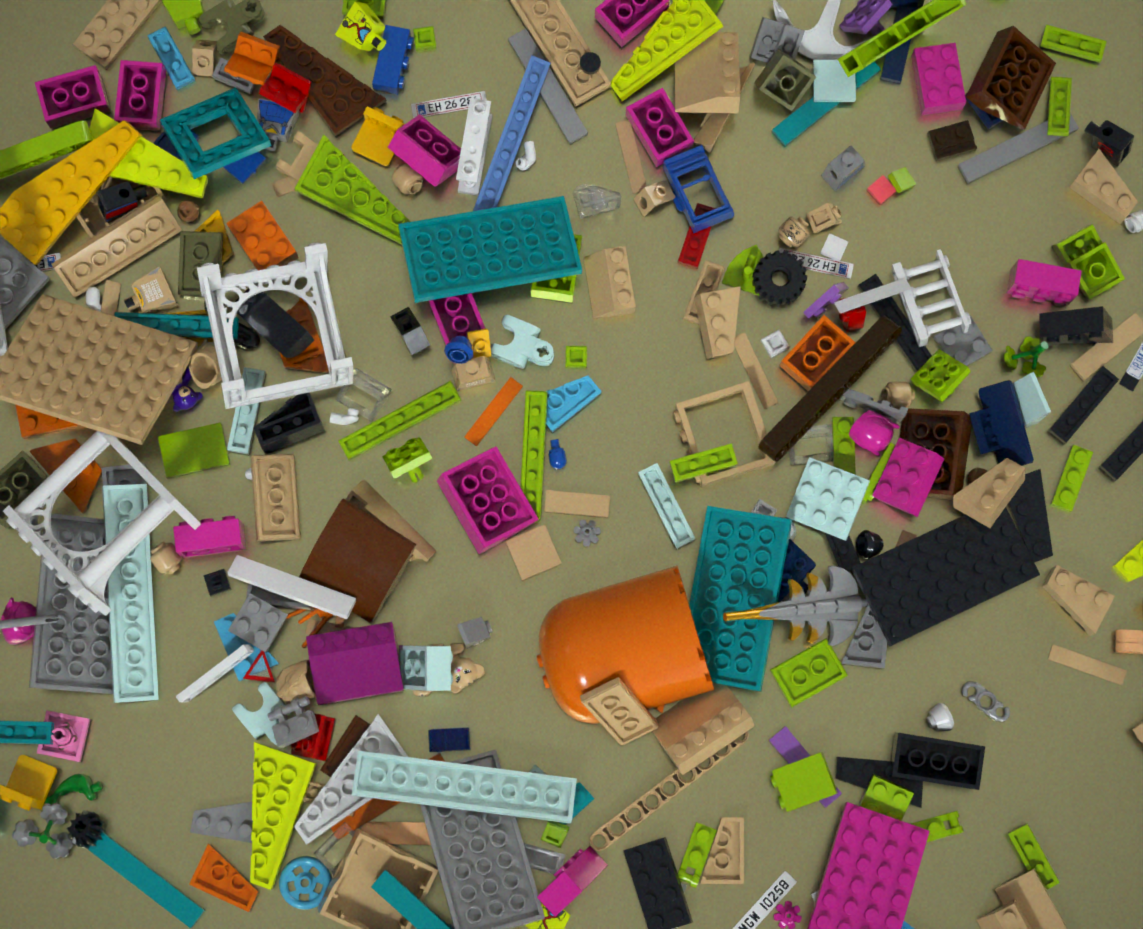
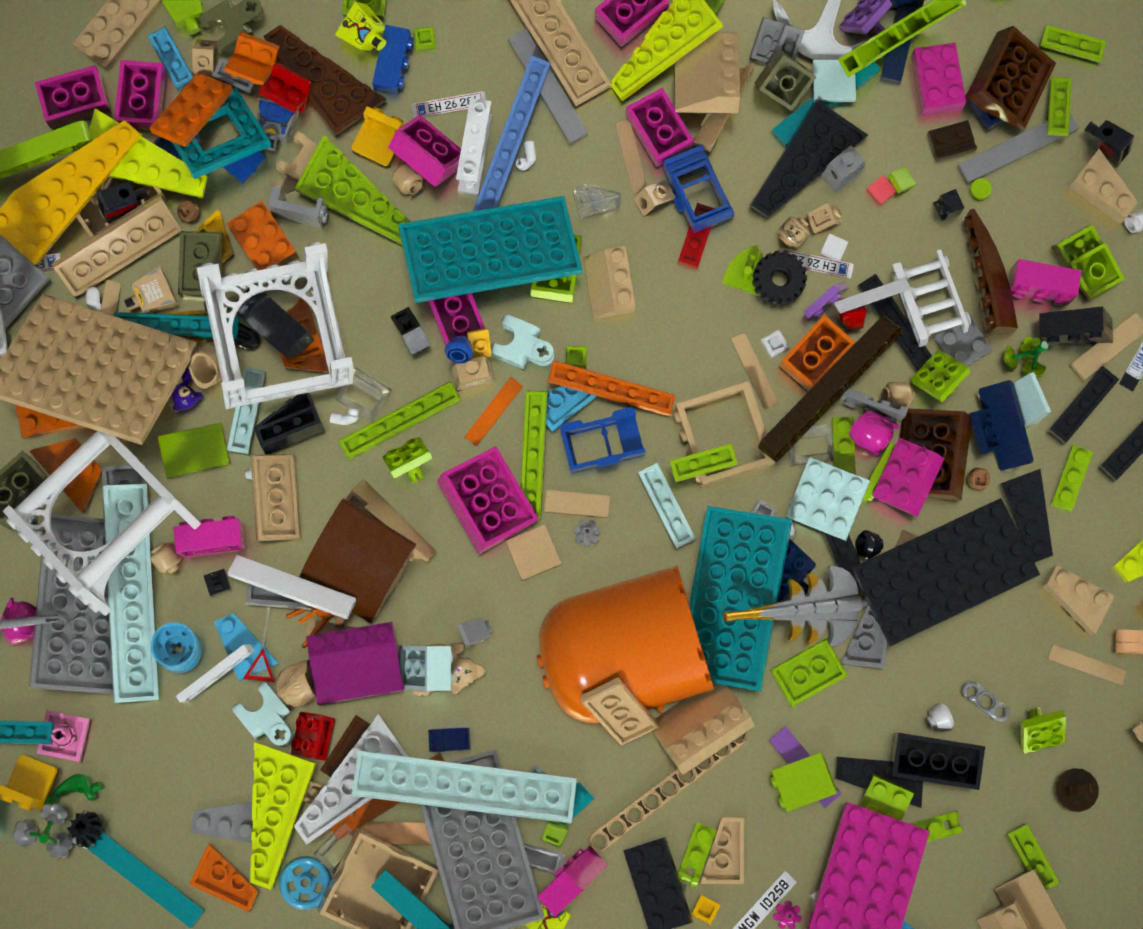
light grey plate [228,593,288,653] -> none
light grey plate [268,696,319,748] -> none
blue cylinder [548,439,567,469] -> none
black tile [580,52,601,75] -> none
tan tile [683,260,725,325] -> none
tan wedge [694,286,740,359] -> none
tan wedge [953,458,1026,528] -> none
none -> orange plate [150,72,233,147]
none -> medium azure wheel [151,622,202,673]
none -> light grey panel [268,186,329,228]
none -> orange tile [547,360,675,417]
none -> blue piece [560,407,646,473]
none -> yellow plate [691,895,721,925]
none -> black wing [749,100,868,217]
none -> black brick [933,189,964,222]
none -> reddish brown wedge [965,209,1018,336]
none -> lime tile [970,178,992,200]
none -> lime plate [1021,707,1066,753]
none -> dark brown tile [1054,768,1099,812]

